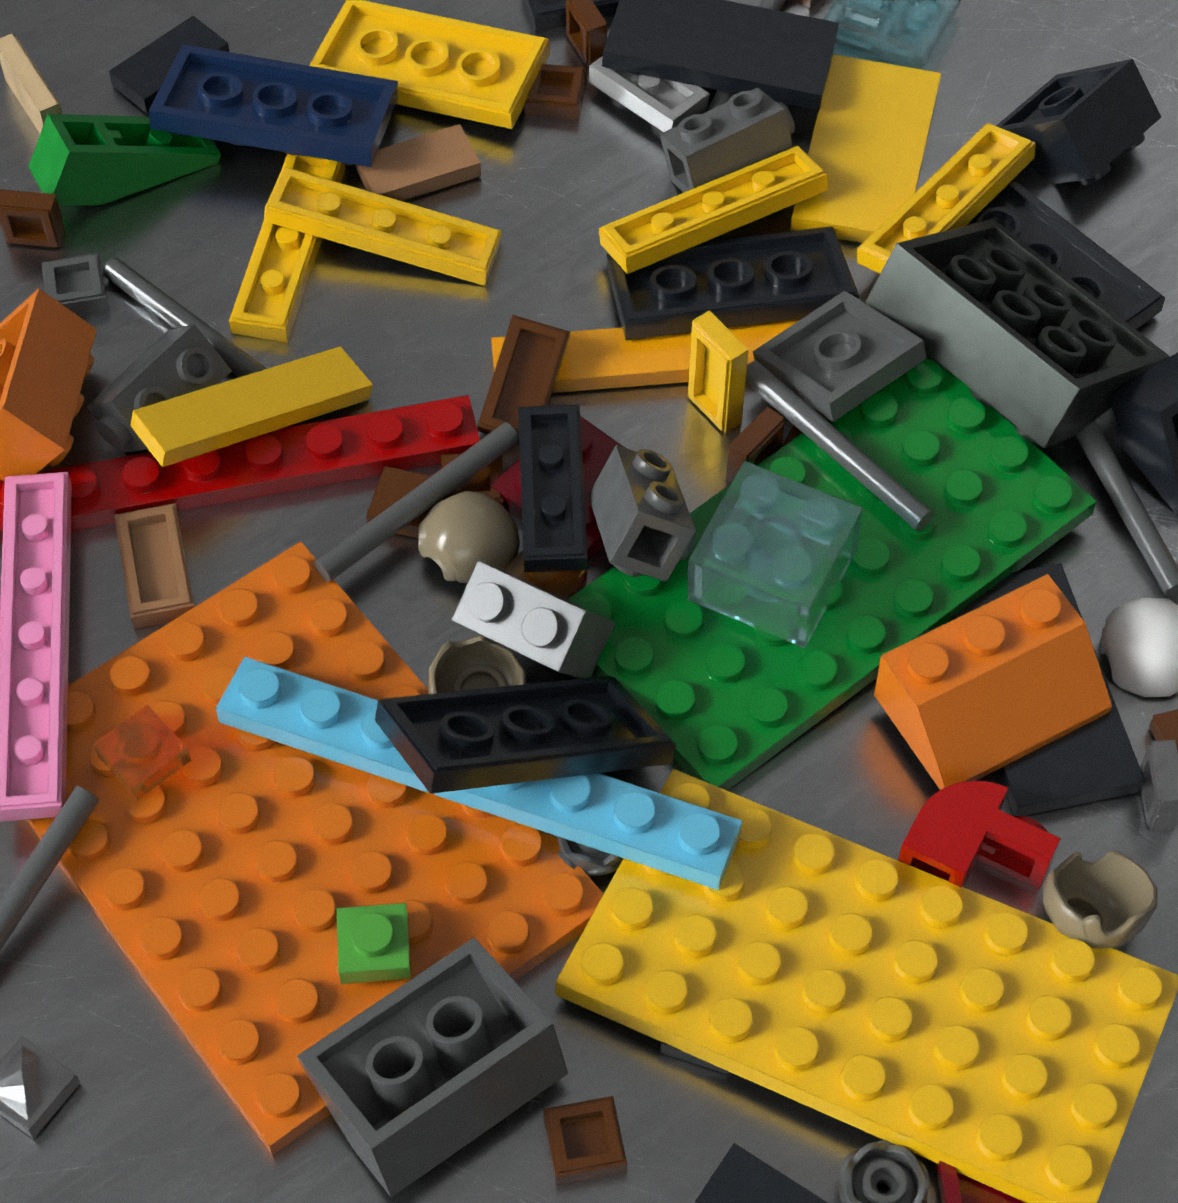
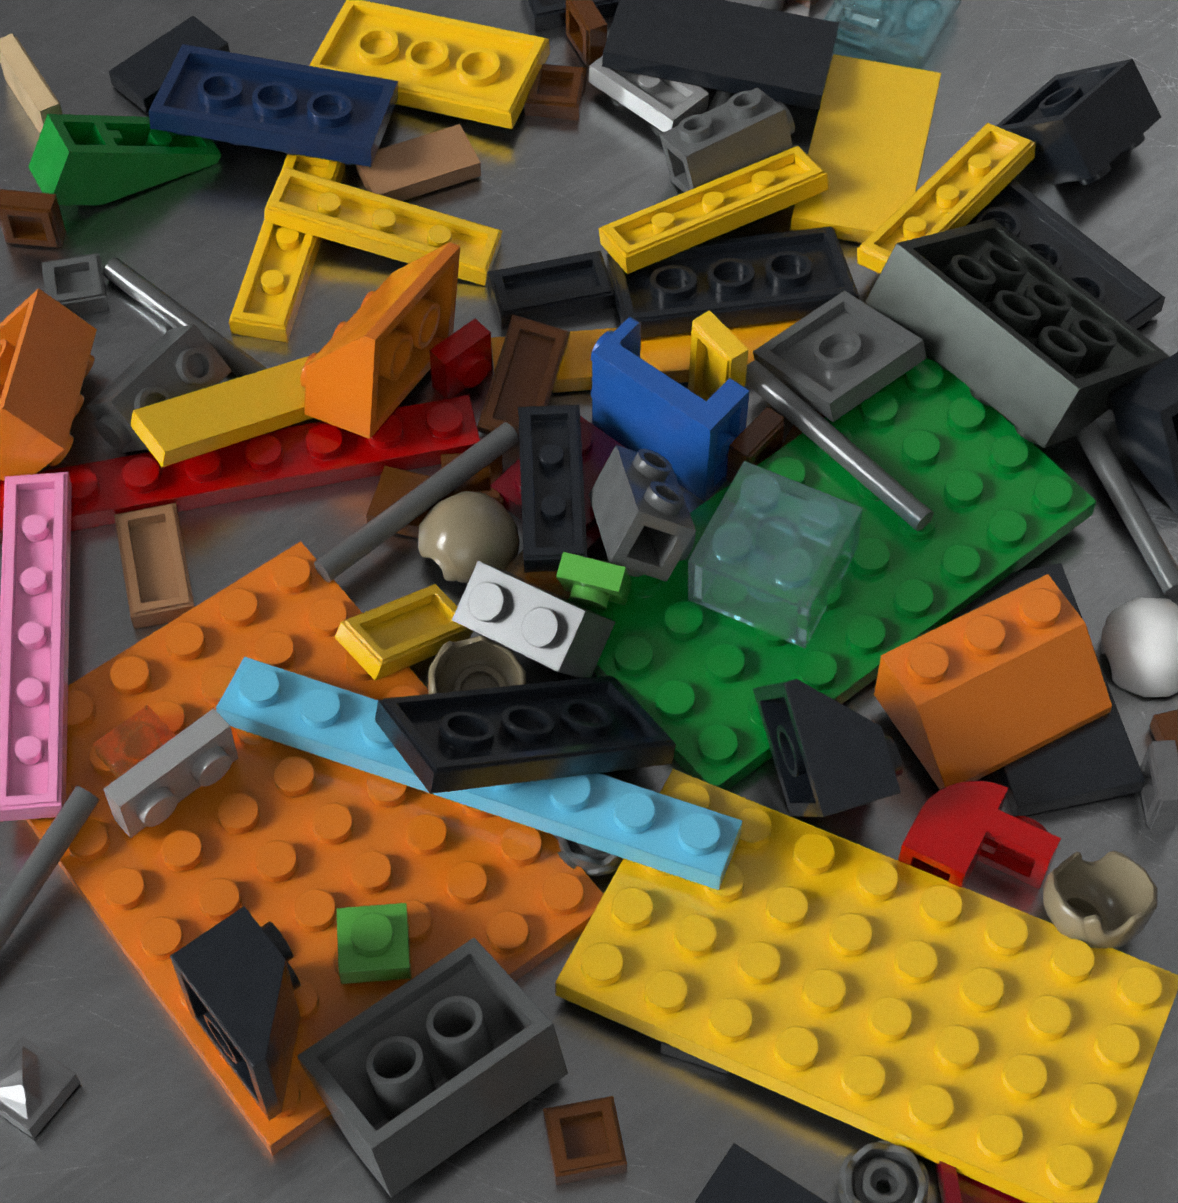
none -> light grey plate [103,708,238,838]
none -> black slope [170,906,301,1121]
none -> orange slope [300,242,460,439]
none -> yellow tile [335,584,473,681]
none -> red plate [429,318,493,399]
none -> black tile [488,250,615,329]
none -> bright green plate [556,552,633,610]
none -> blue panel [590,317,750,502]
none -> black slope [753,679,903,817]

